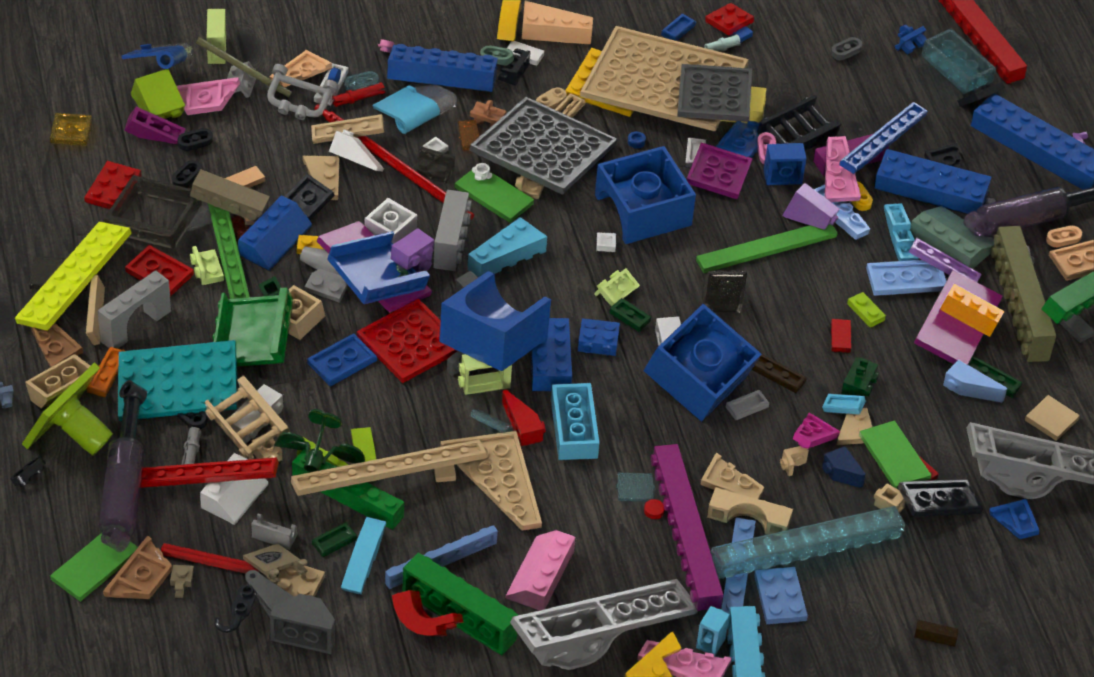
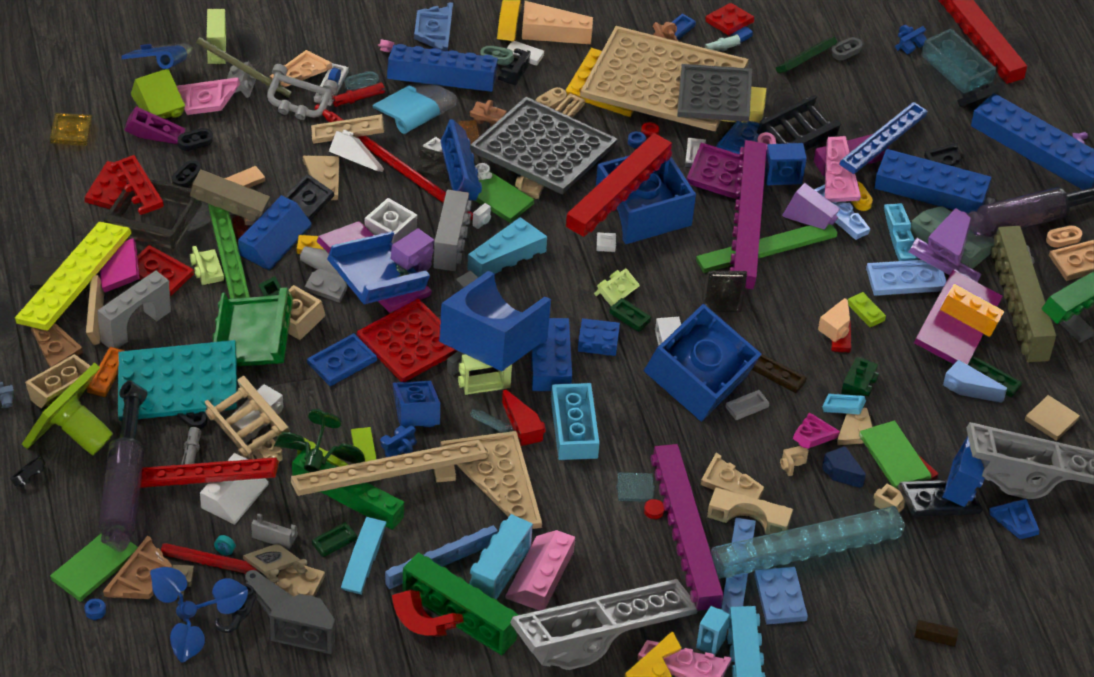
none -> blue tile [84,599,106,620]
none -> dark pink tile [100,238,140,292]
none -> red hinge [111,155,164,215]
none -> blue plant [150,567,248,662]
none -> teal tile [214,535,236,555]
none -> blue hips [380,425,417,458]
none -> blue slope [393,381,440,428]
none -> medium blue wing [414,2,453,51]
none -> blue slope [440,119,482,200]
none -> medium azure brick [470,514,533,599]
none -> white plate [472,203,491,229]
none -> red brick [566,133,672,237]
none -> red tile [641,122,659,139]
none -> nougat hips [653,22,678,41]
none -> magenta brick [729,140,767,289]
none -> dark green tile [775,37,837,73]
none -> light nougat slope [818,298,850,342]
none -> medium lavender slope [928,208,971,266]
none -> blue slope [943,436,985,507]

